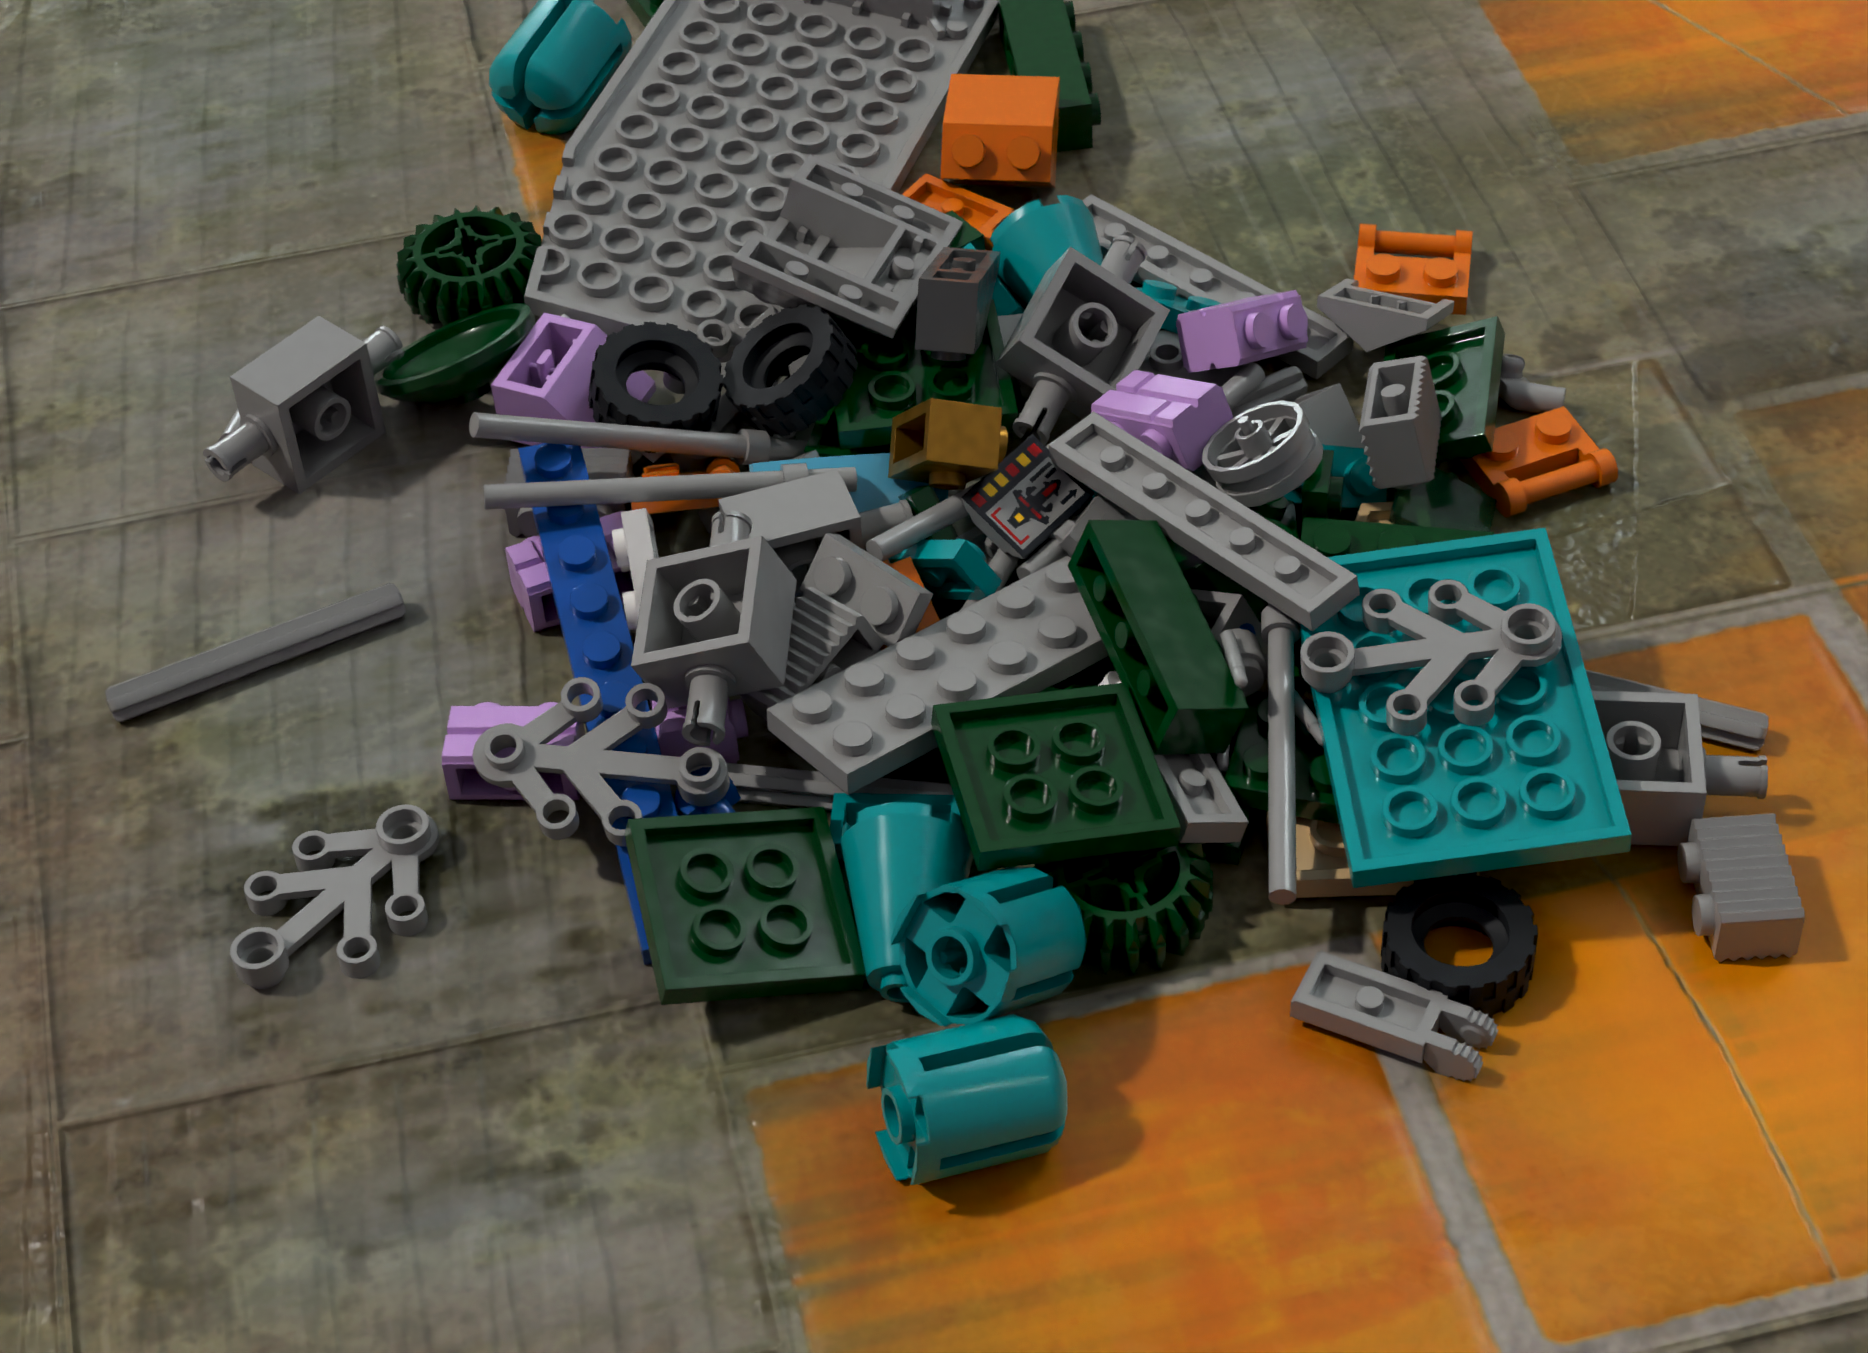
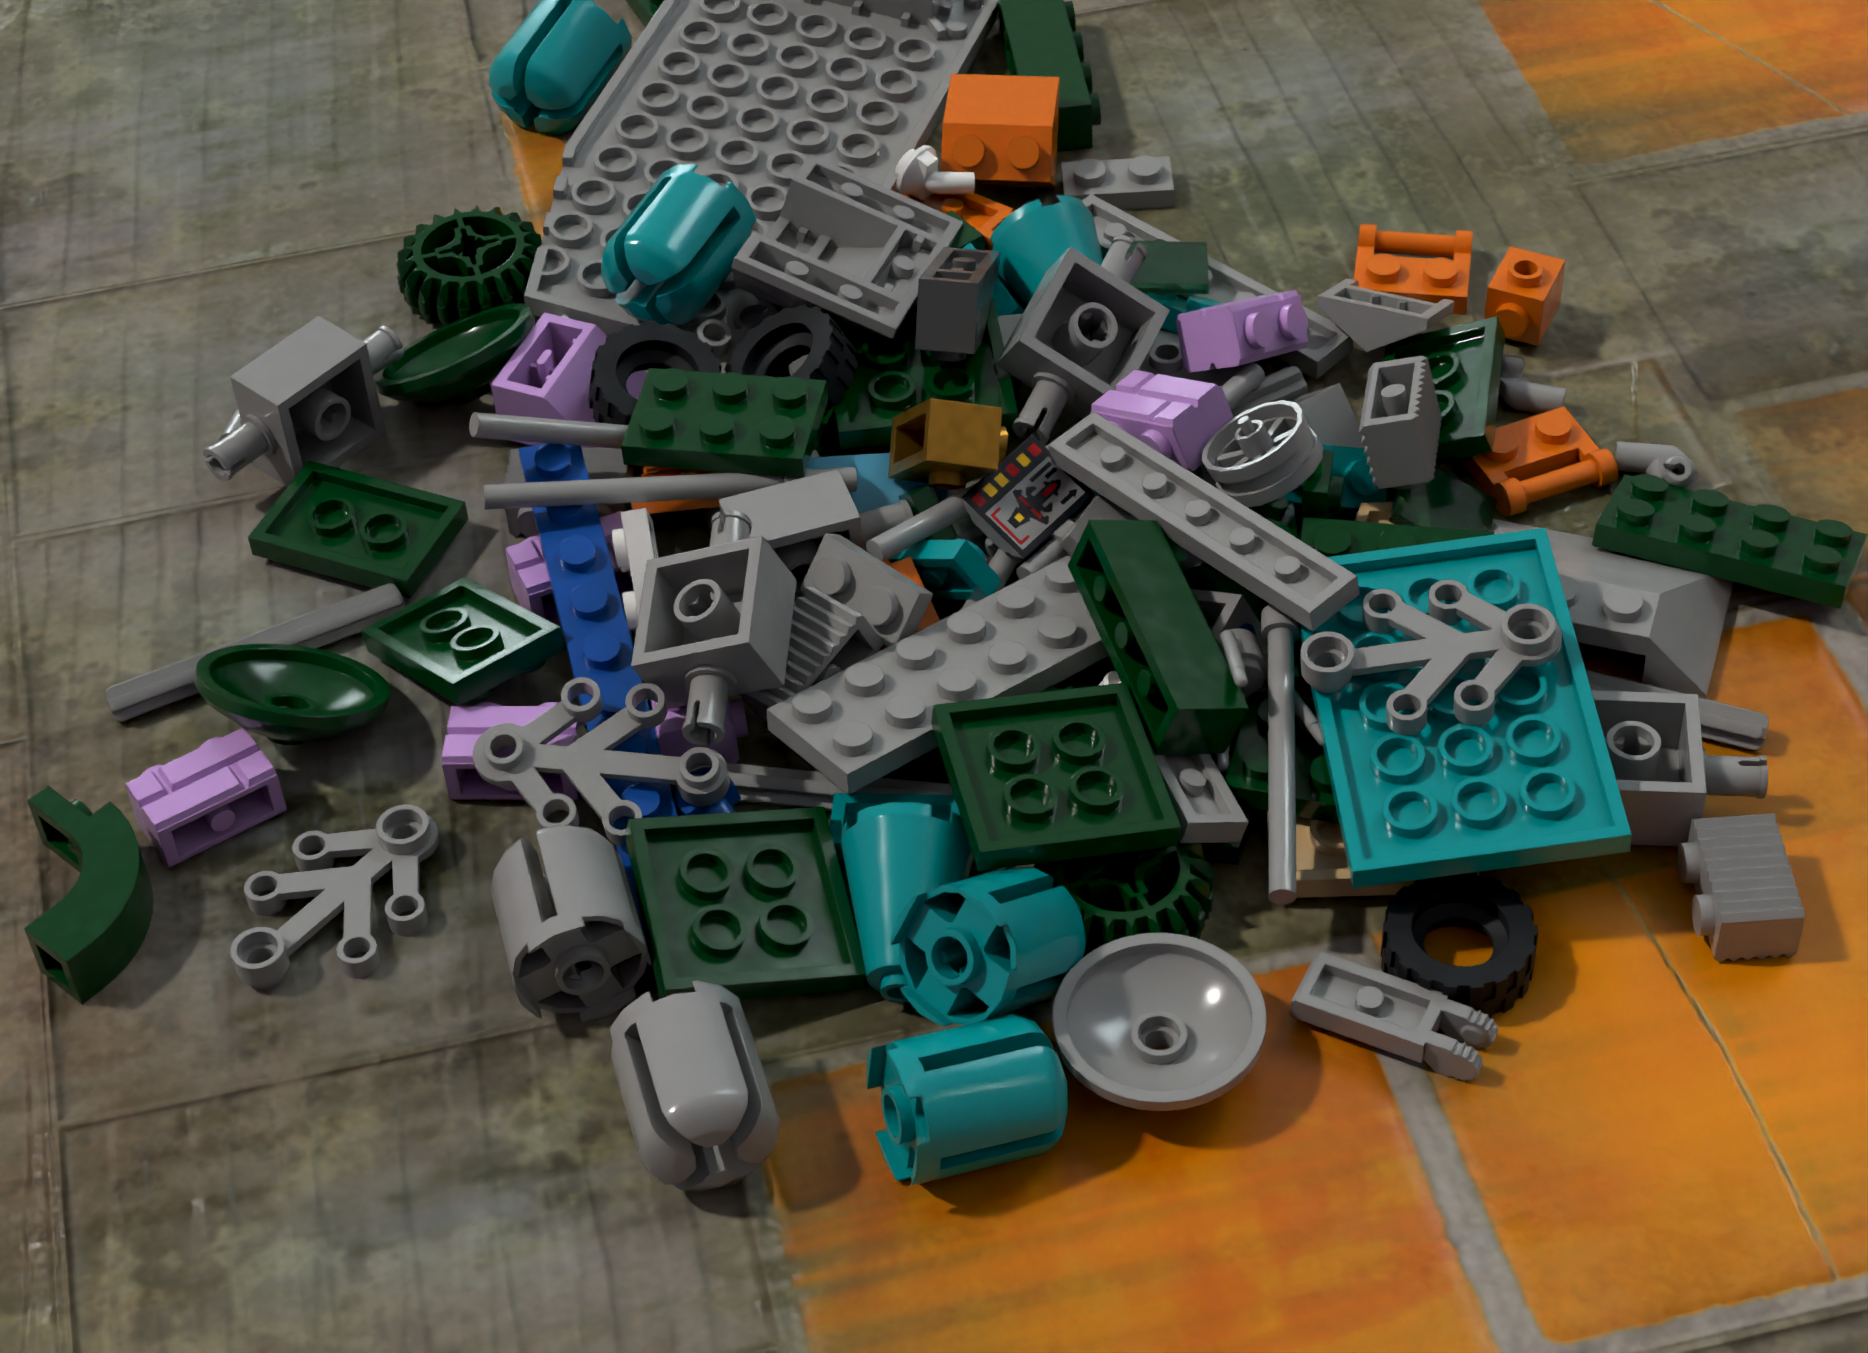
none -> dark green arch [24,786,154,1005]
none -> lavender brick [125,727,287,868]
none -> dark green dish [194,644,390,745]
none -> dark green plate [248,460,468,599]
none -> dark green plate [361,577,567,706]
none -> light grey cylinder [491,824,652,1023]
none -> teal cylinder [601,164,756,325]
none -> light grey cylinder [610,981,780,1192]
none -> dark green plate [621,368,828,478]
none -> white plate [895,145,975,201]
none -> light grey dish [1052,933,1266,1111]
none -> light grey plate [1061,156,1174,210]
none -> clear green piece [1124,239,1209,296]
none -> orange brick [1484,246,1565,346]
none -> light grey slope [1487,519,1734,699]
none -> dark green plate [1592,474,1868,609]
none -> light grey arm [1615,441,1698,490]

